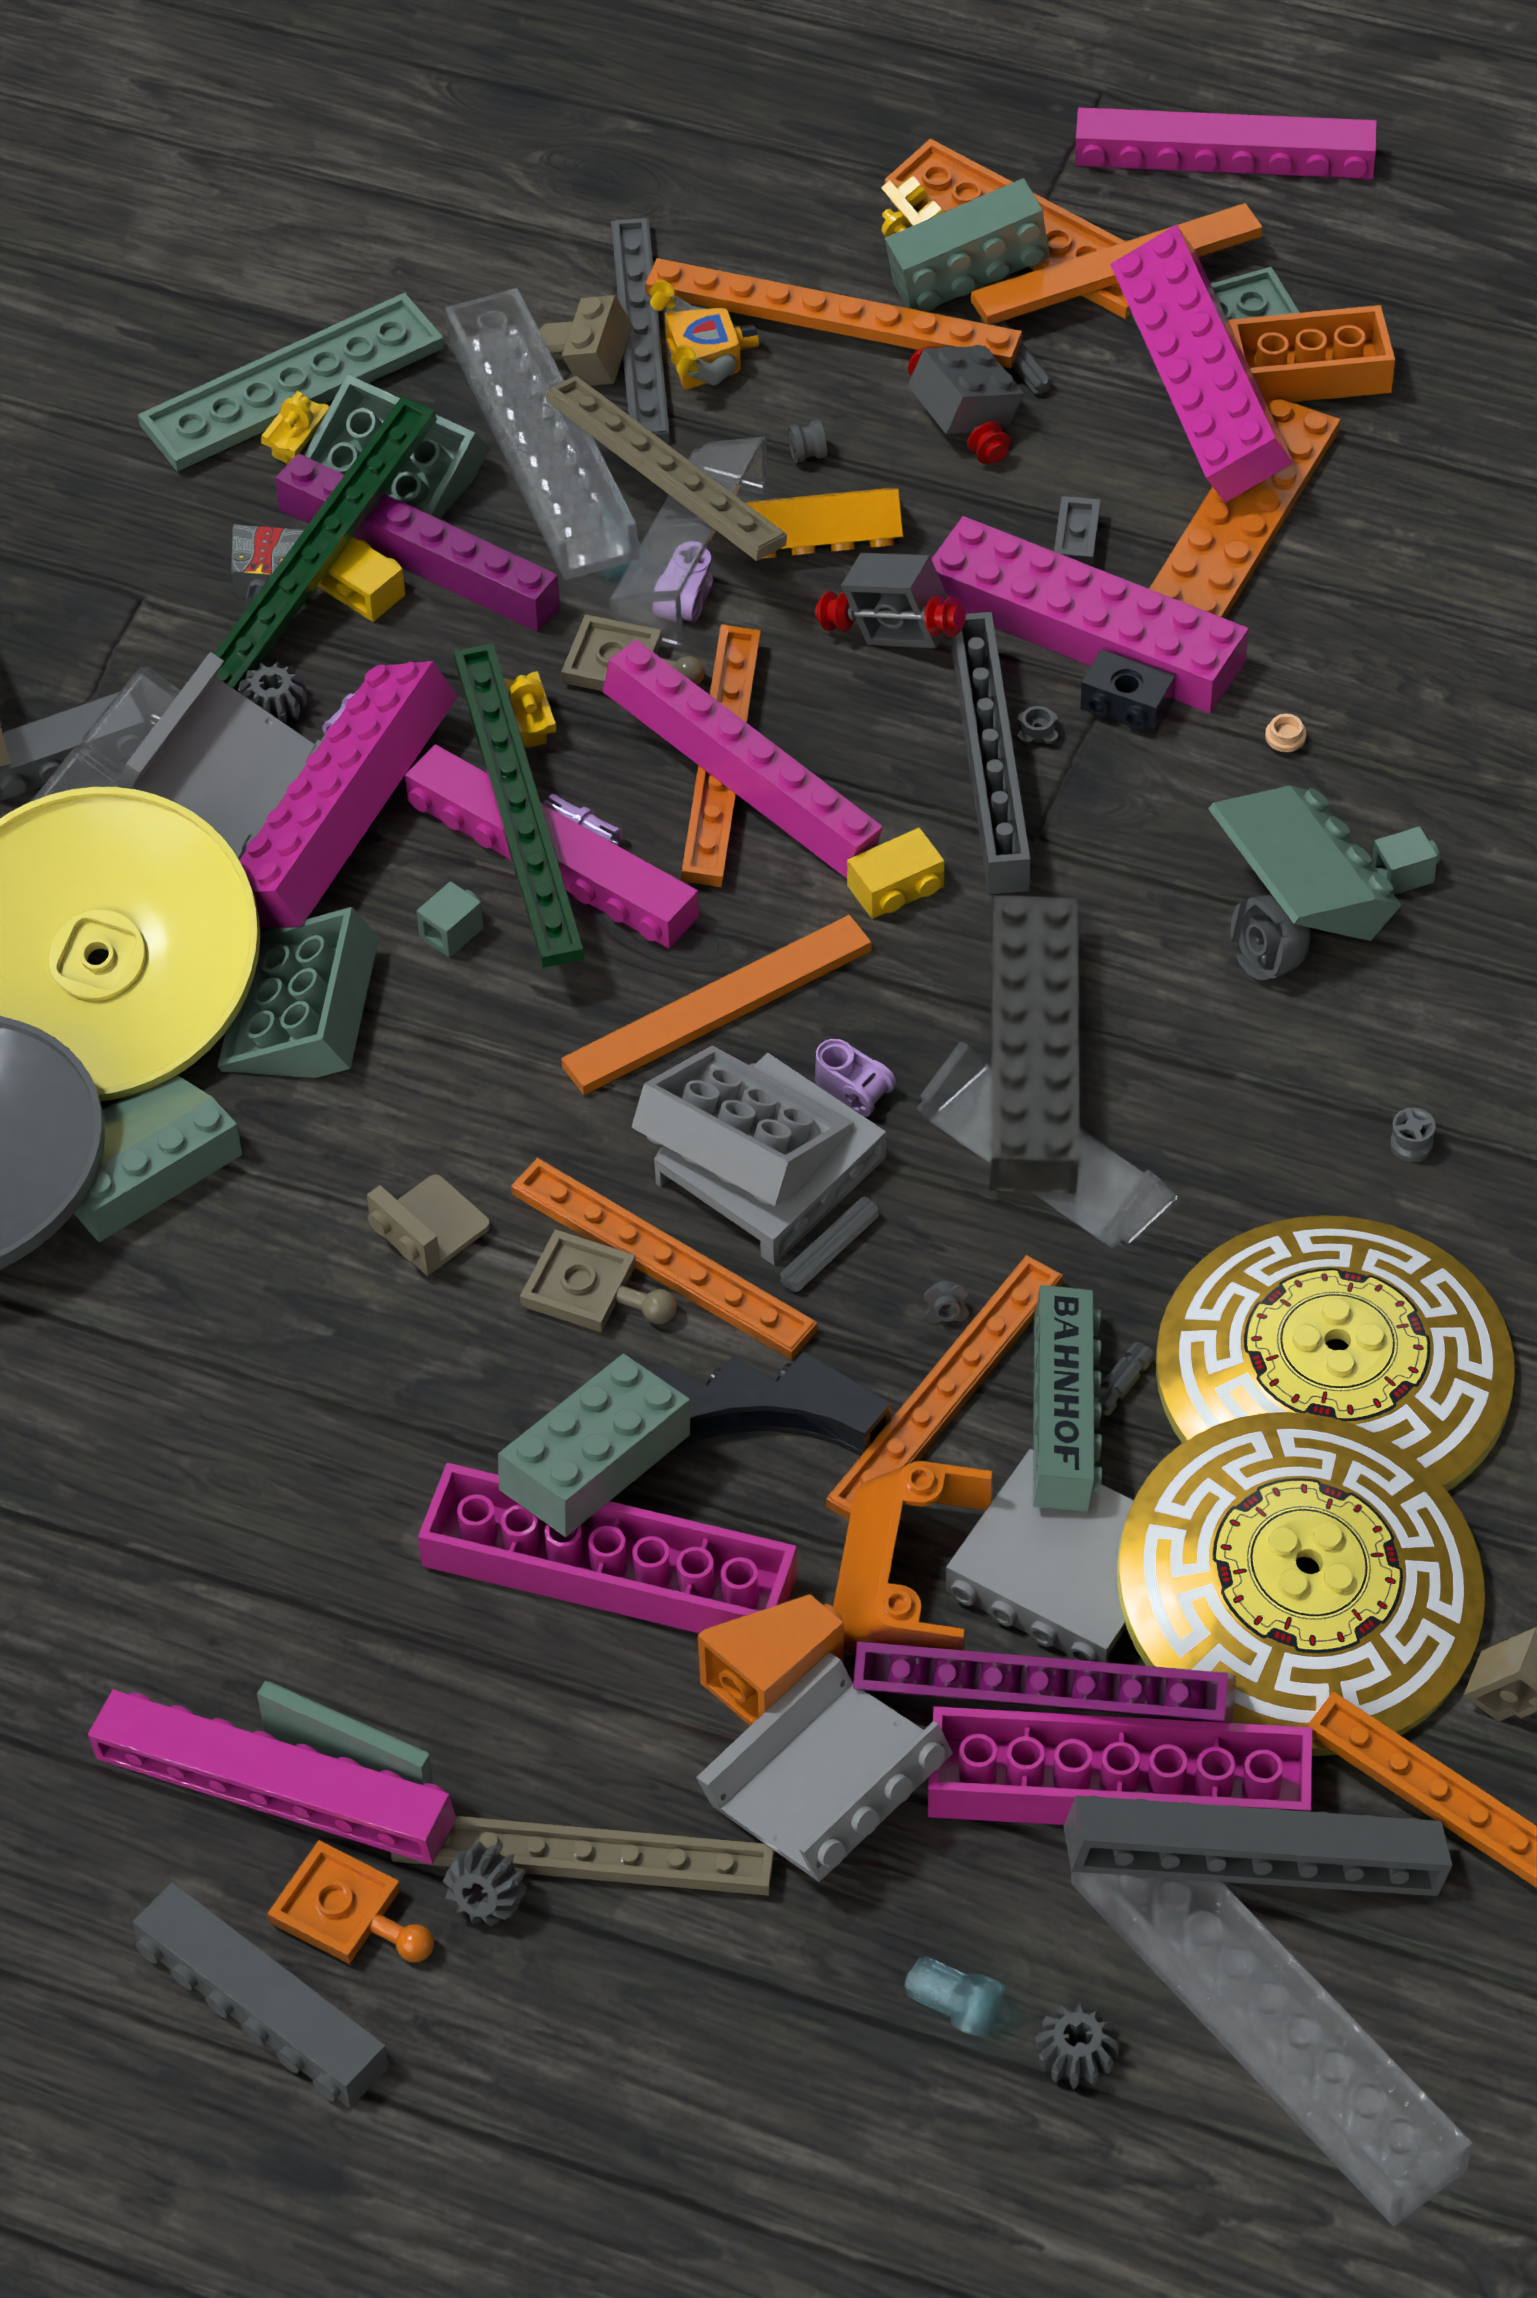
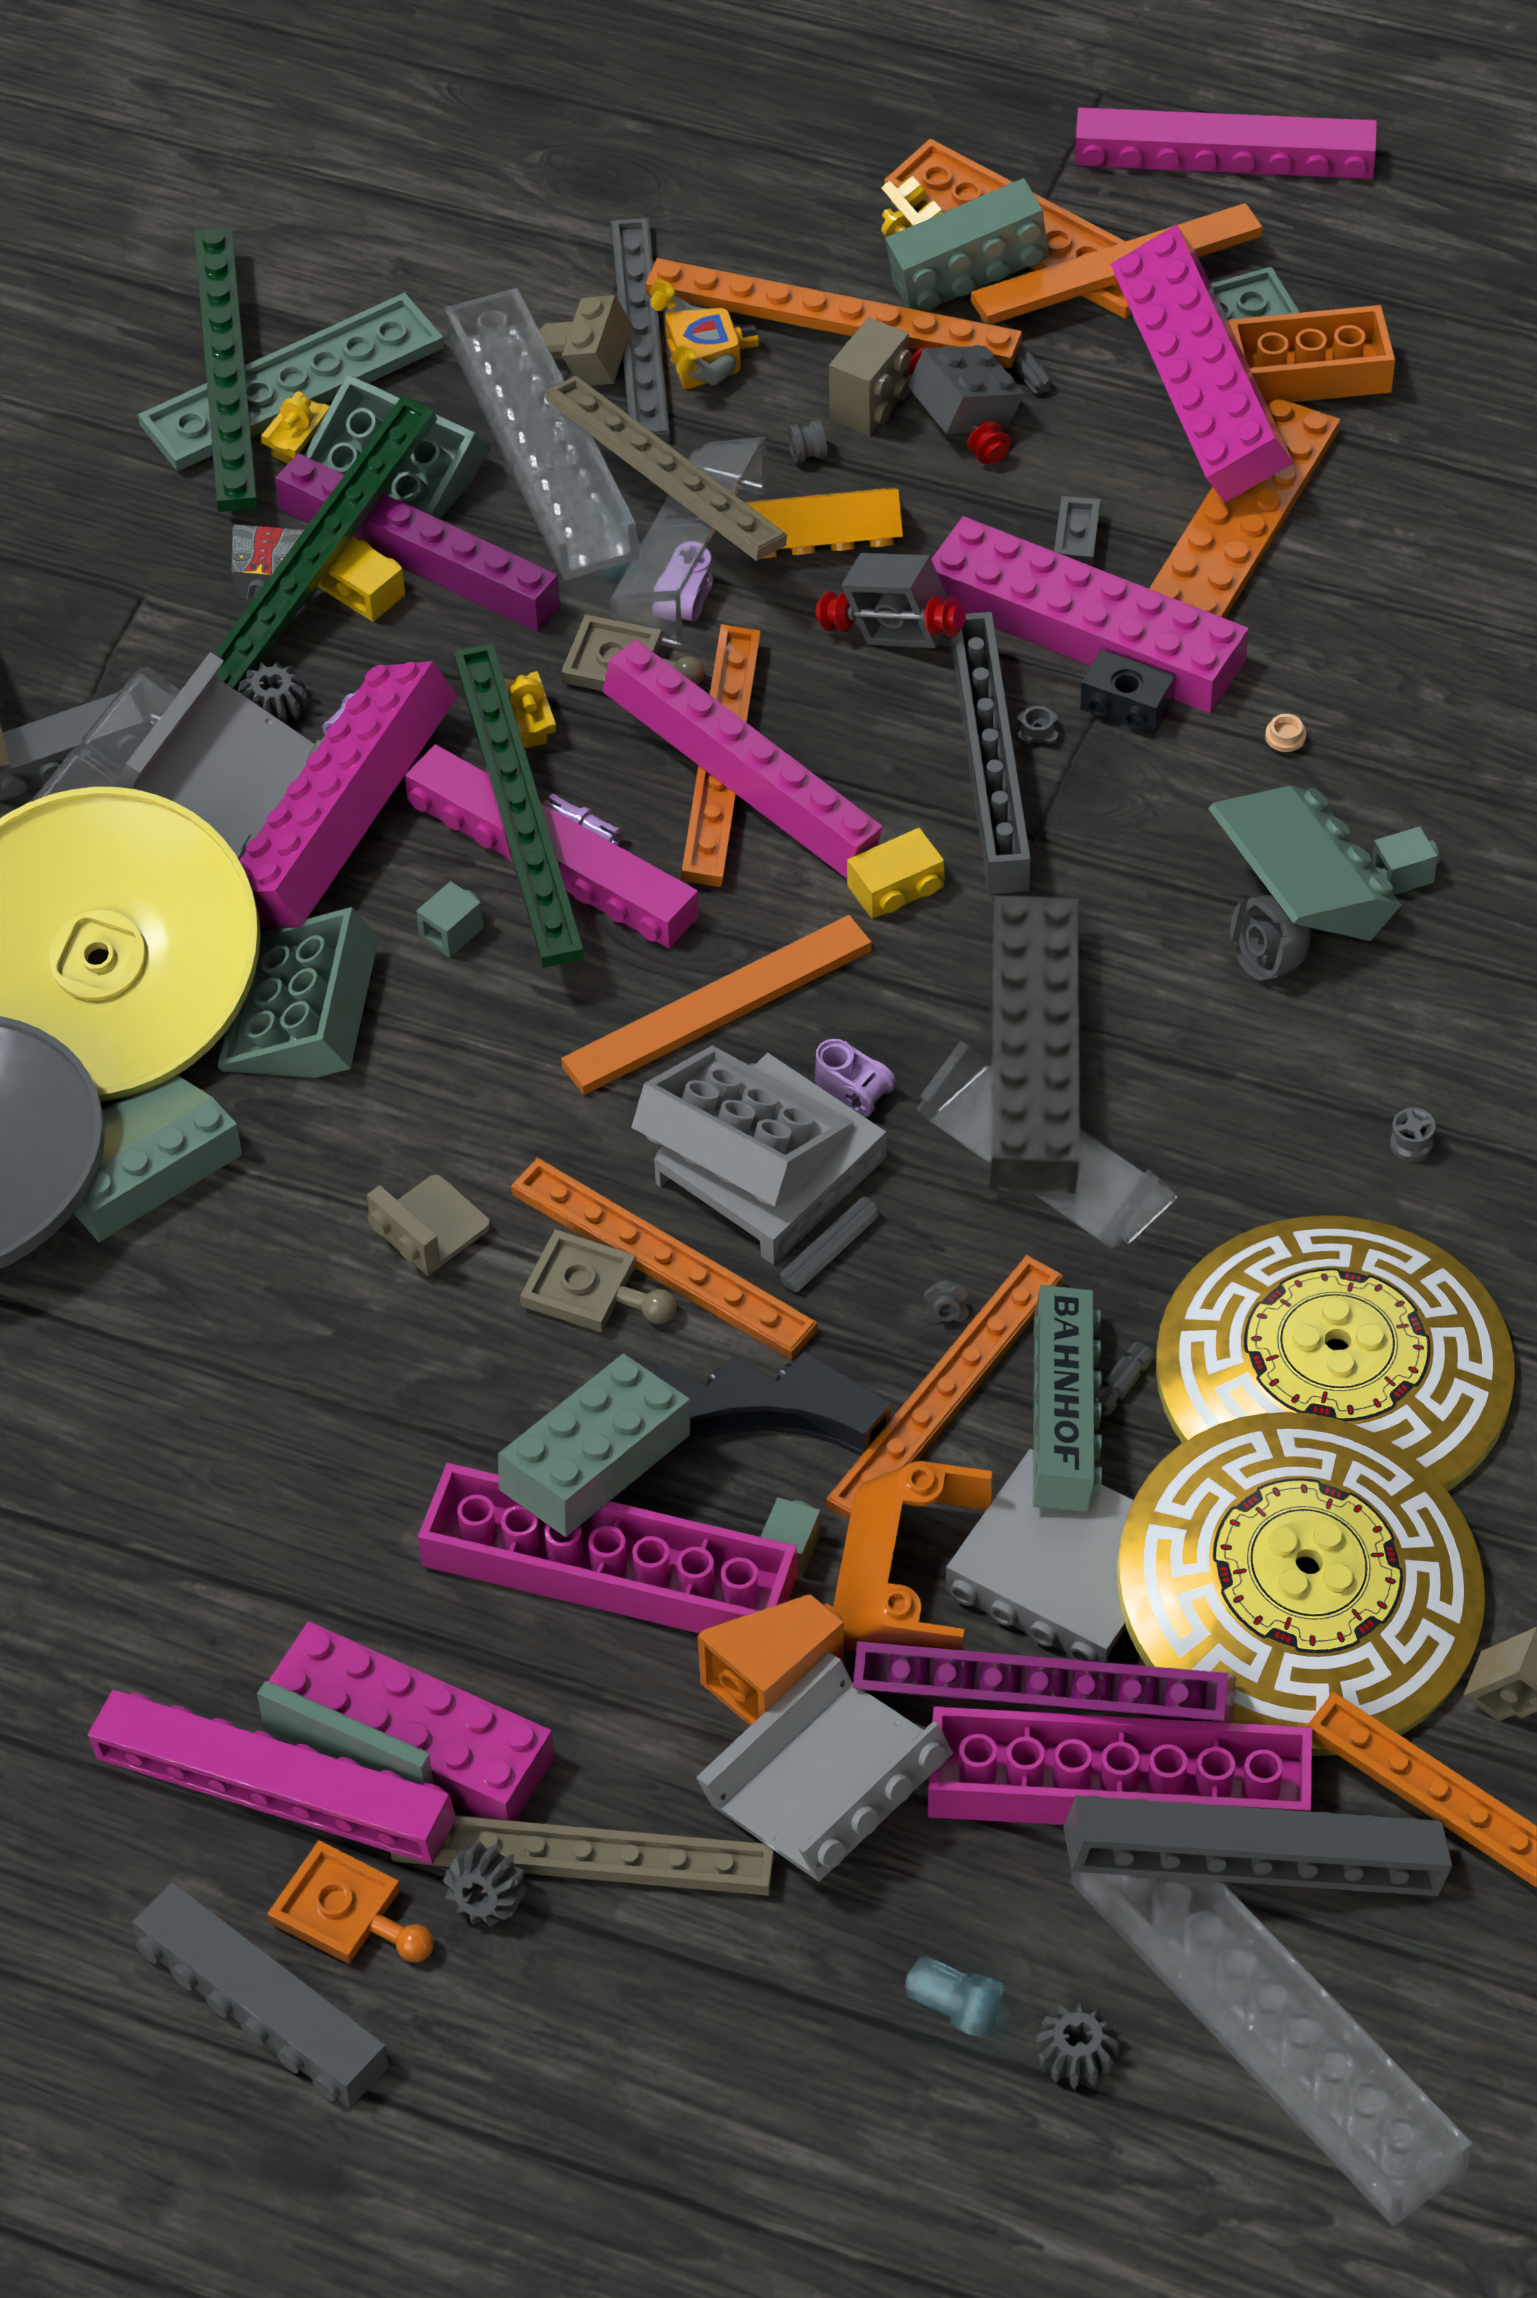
none -> dark green plate [194,226,257,512]
none -> dark pink brick [269,1621,555,1821]
none -> sand green brick [760,1497,821,1578]
none -> dark tan brick [829,317,912,437]

